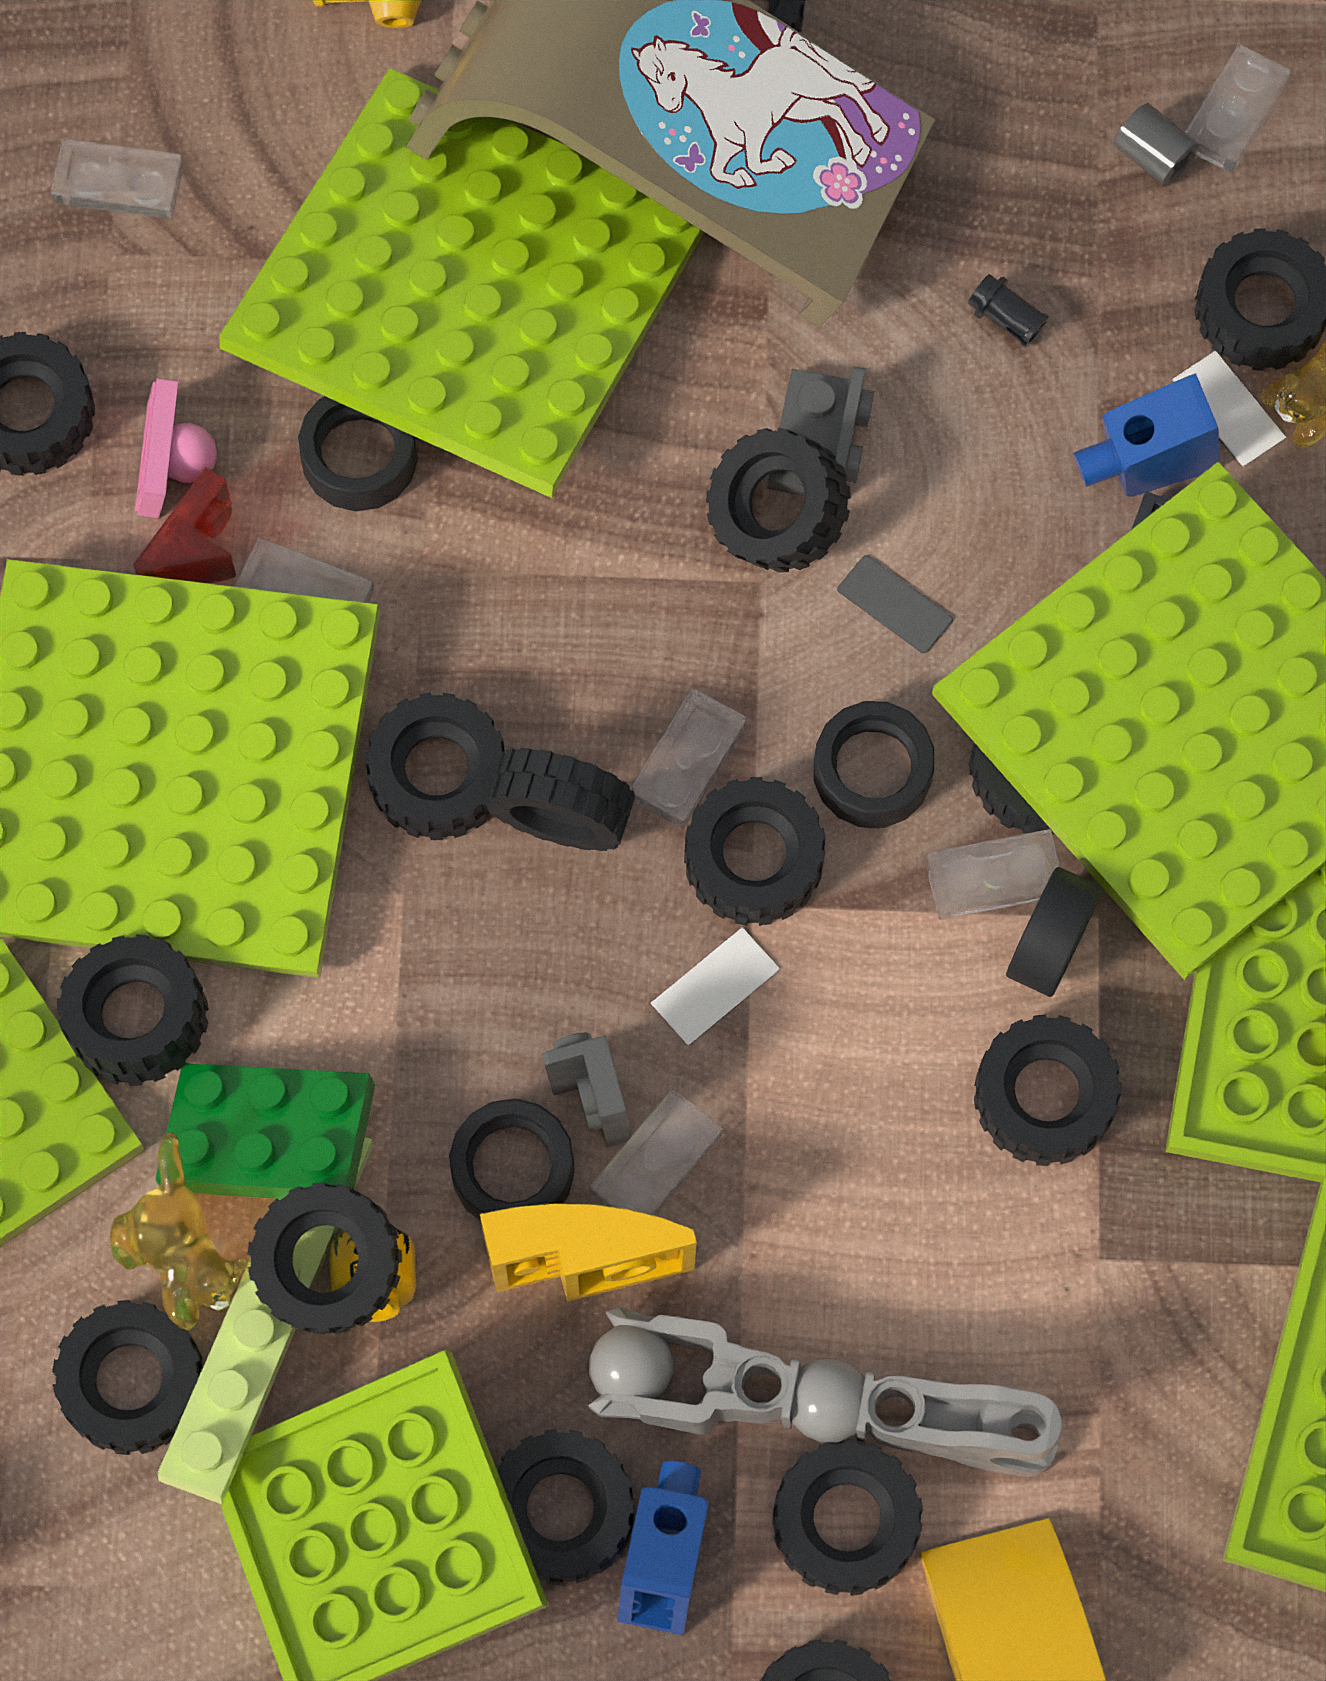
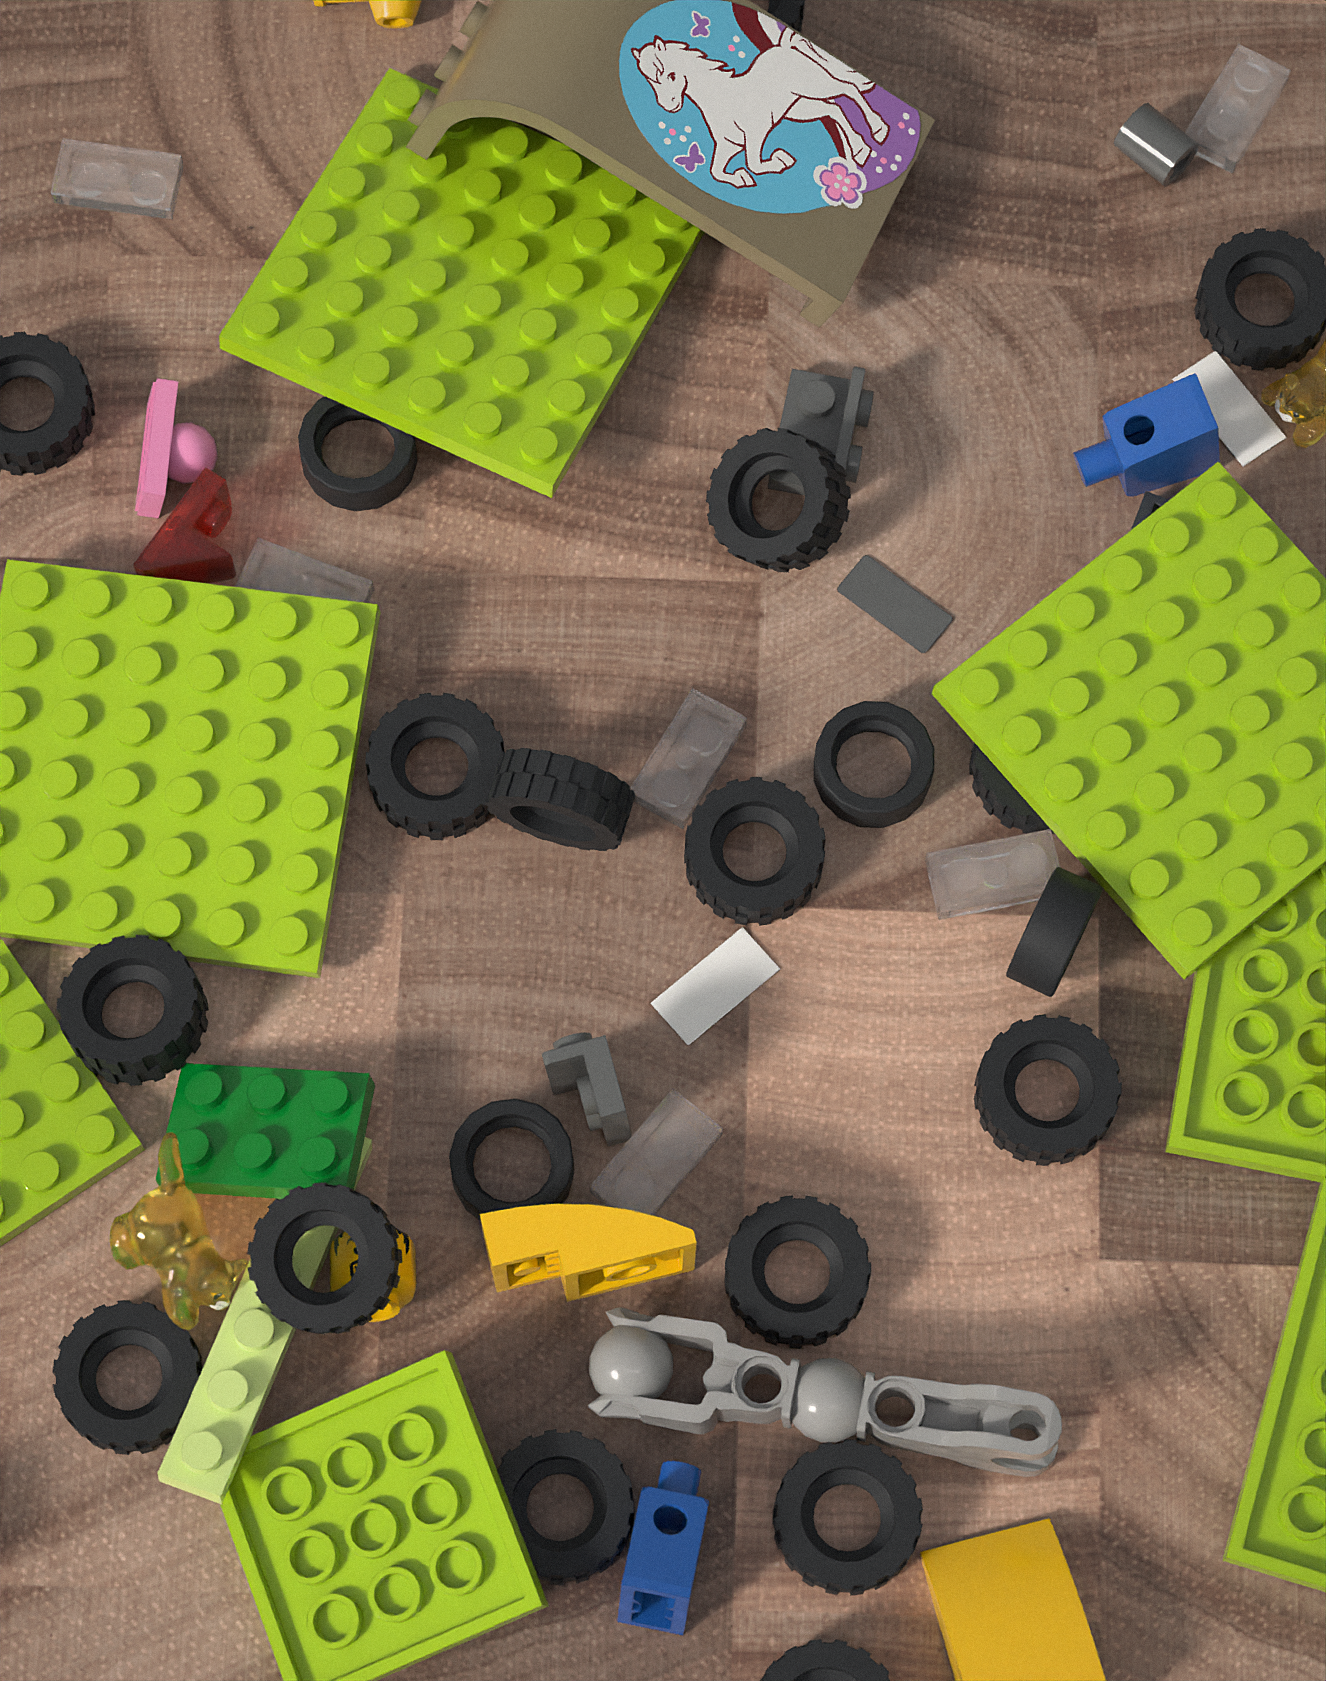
black pin [968,274,1049,348] -> none
none -> black tyre [724,1195,871,1349]

